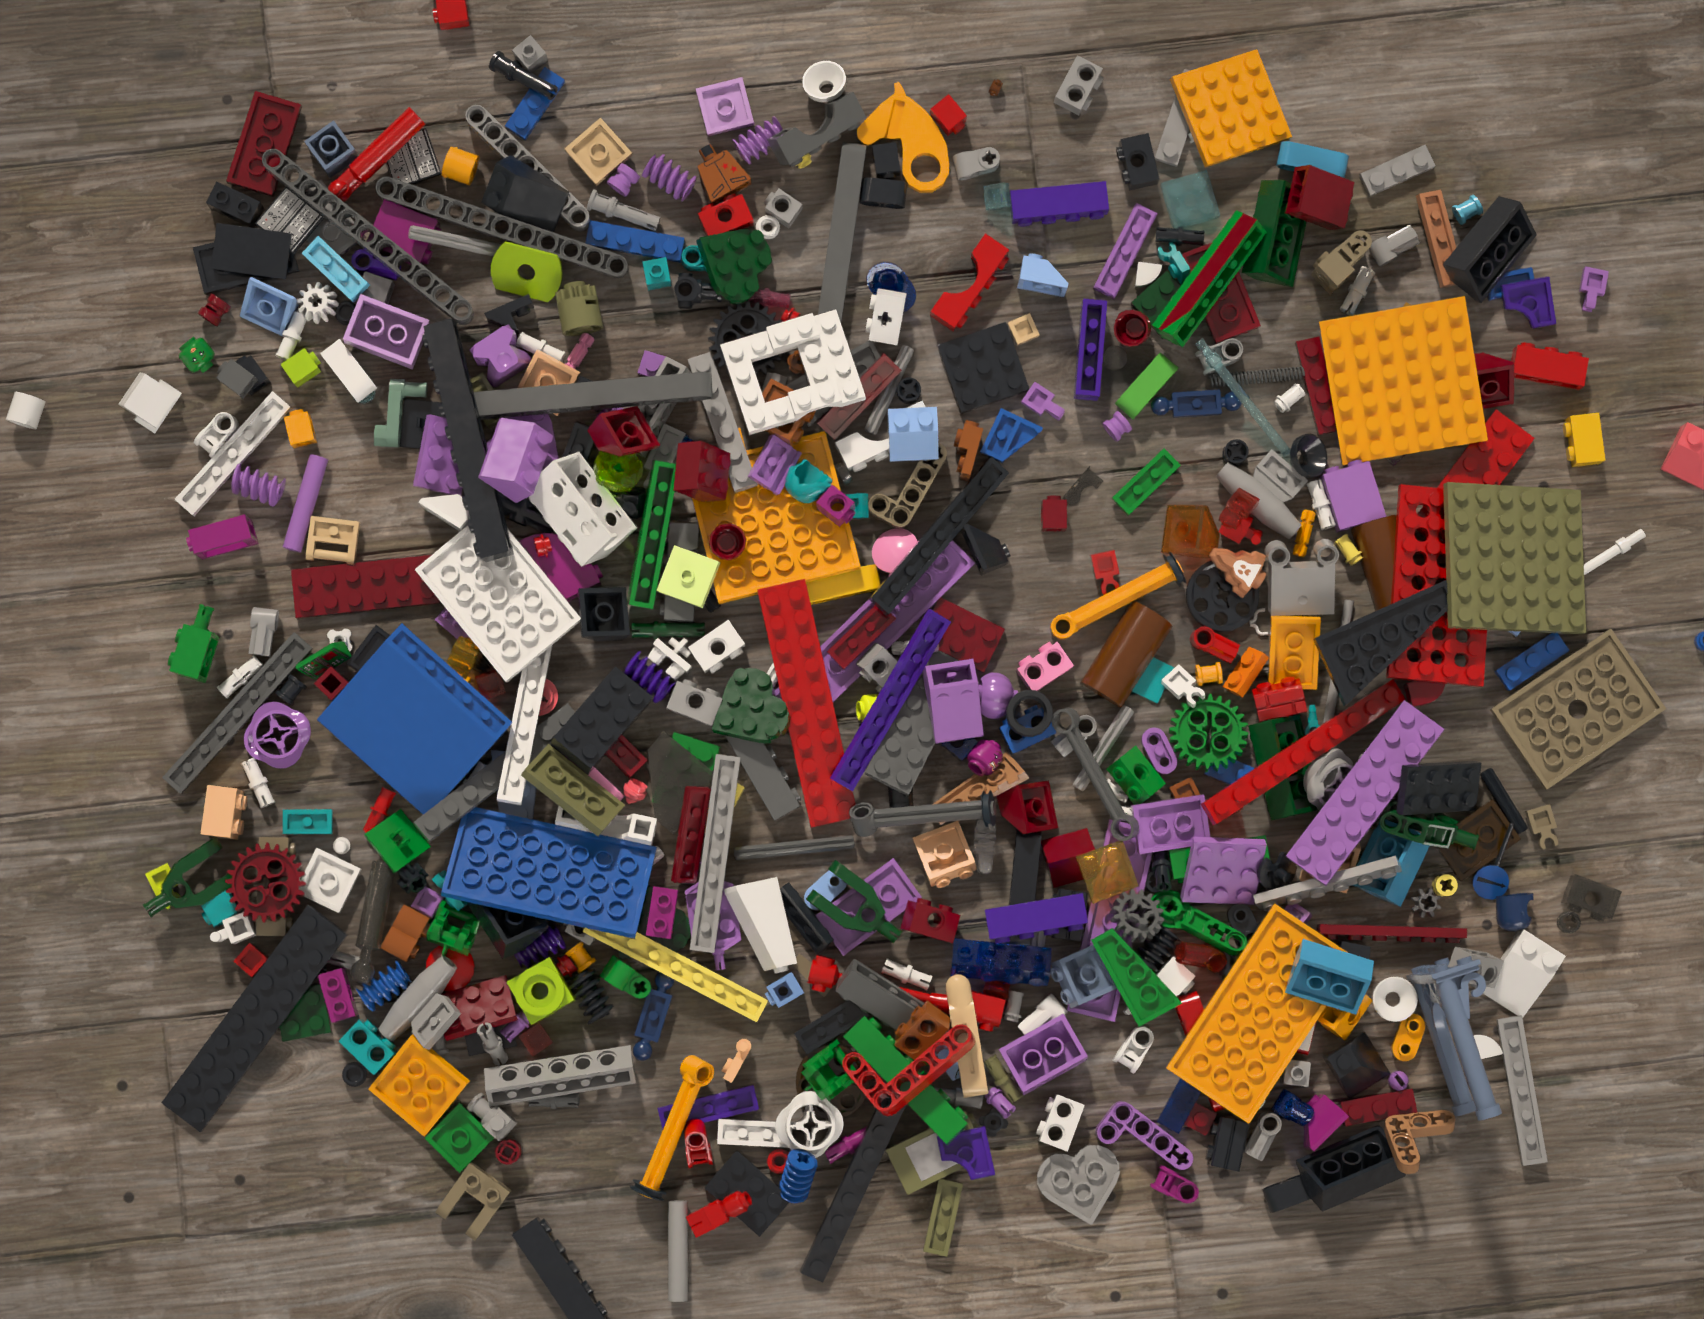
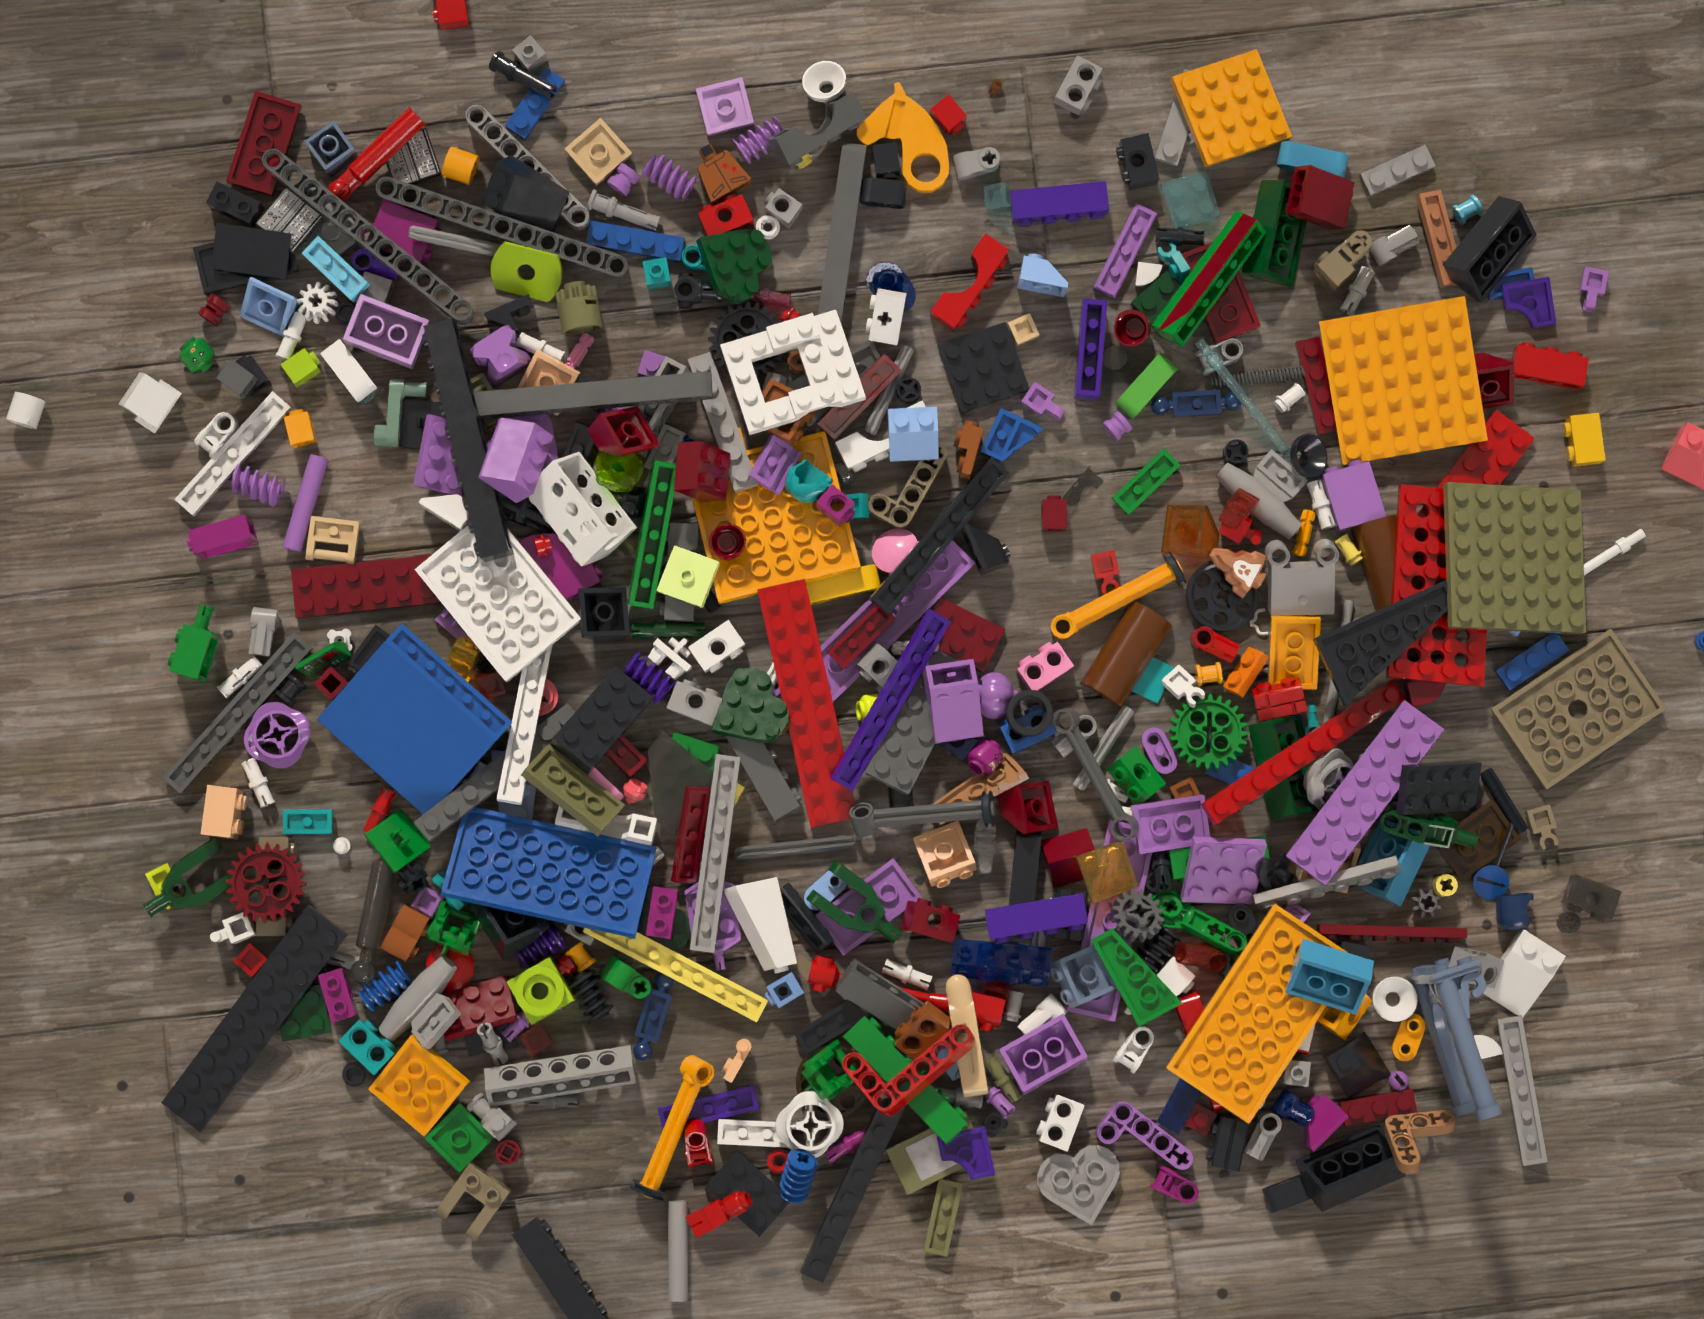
teal brick [201,890,243,927] -> none
white plate [300,848,362,913] -> none

